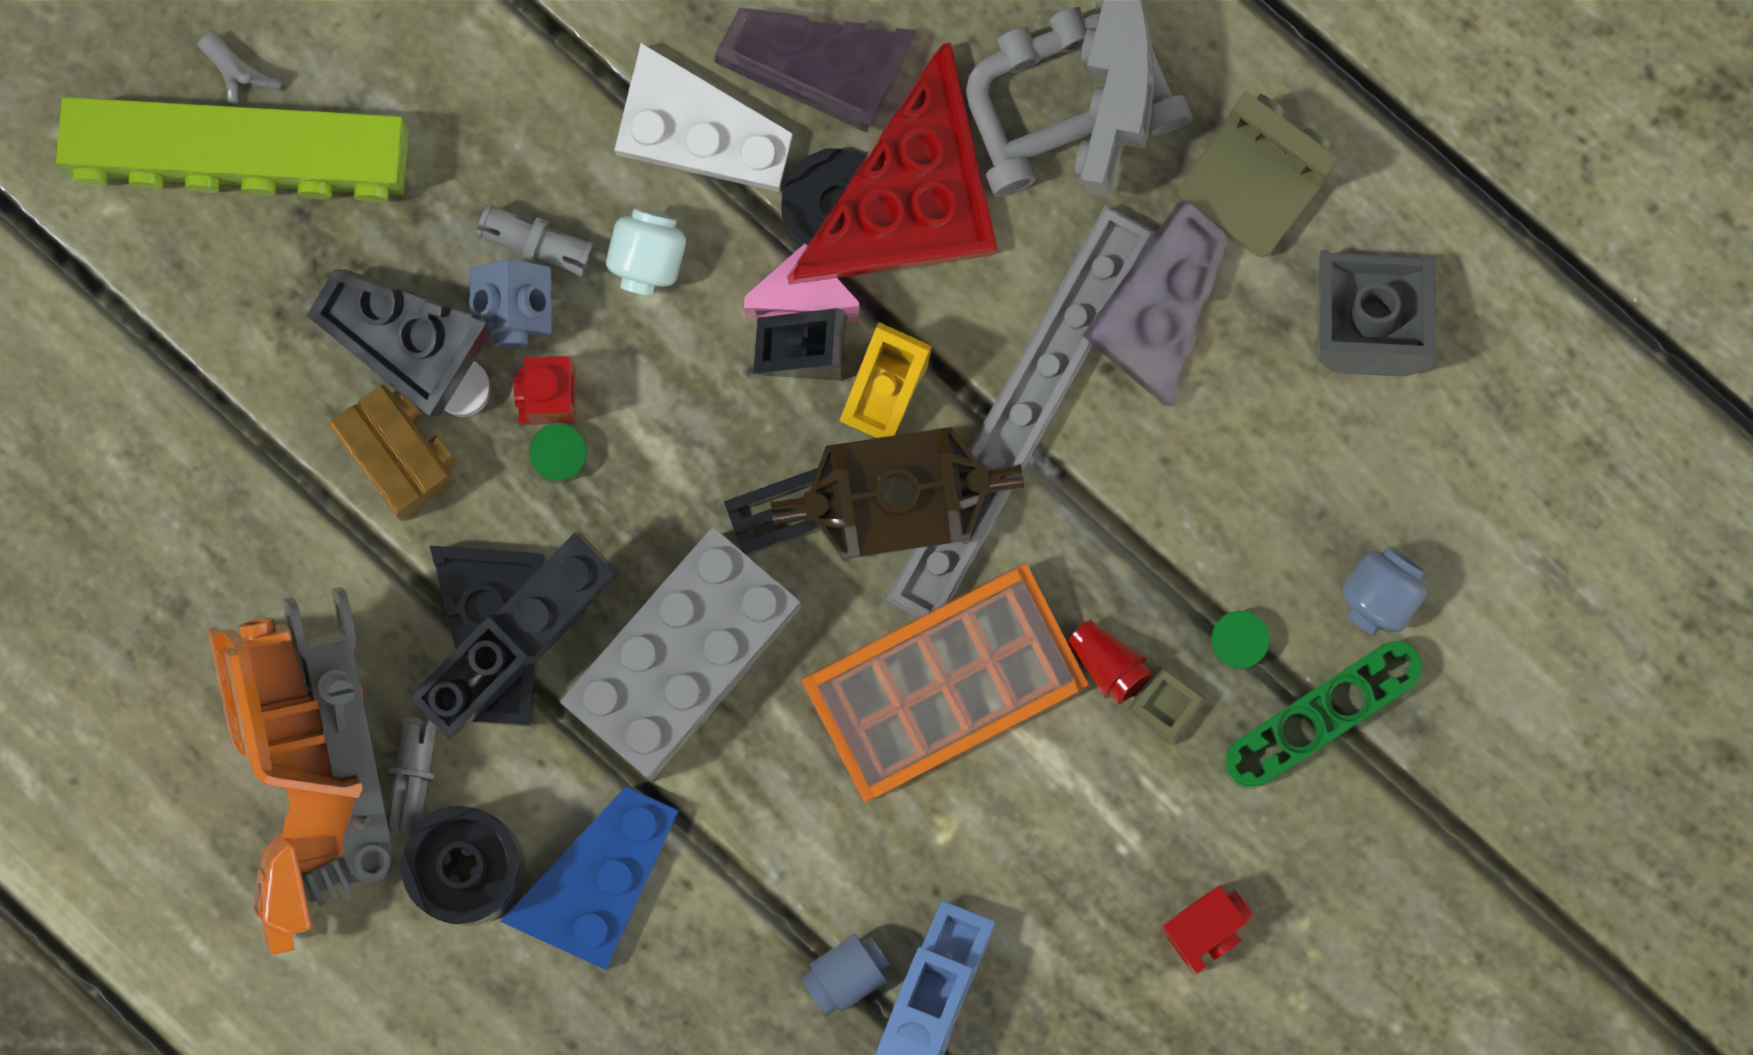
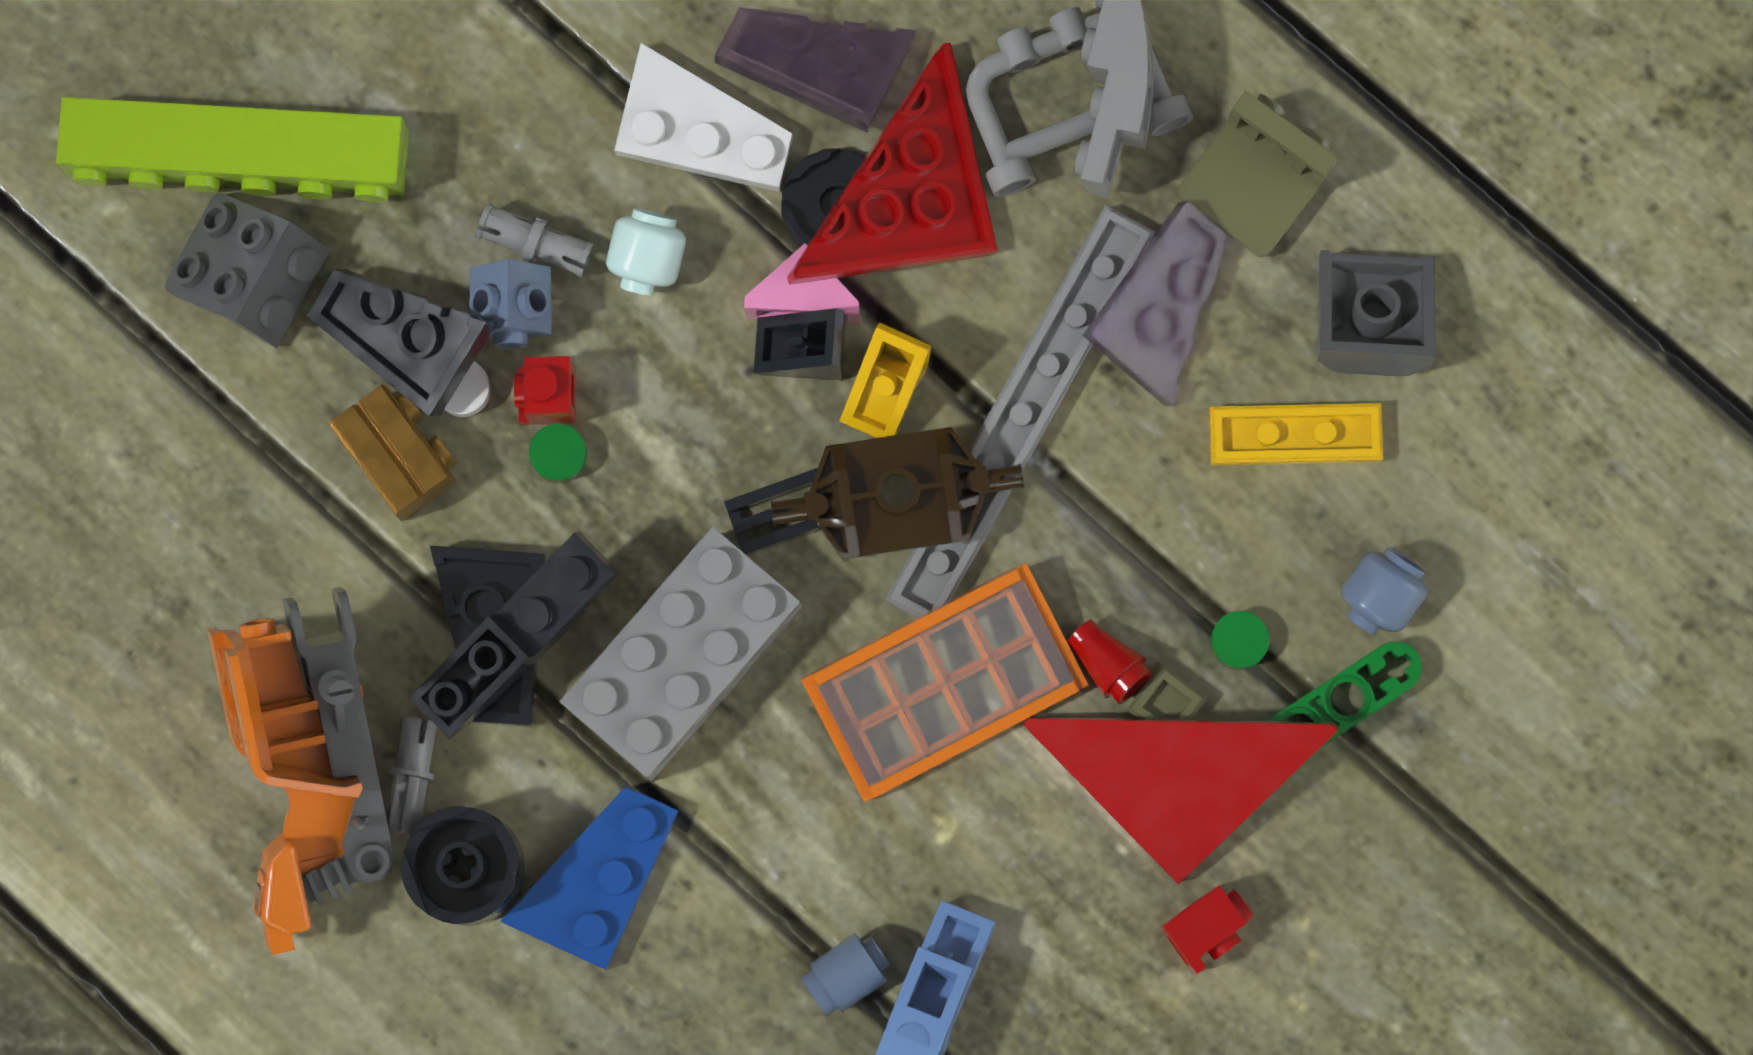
light grey bar [198,31,282,104] -> none
none -> dark grey bracket [165,193,331,348]
none -> red tile [1022,716,1339,885]
none -> yellow tile [1209,403,1383,466]

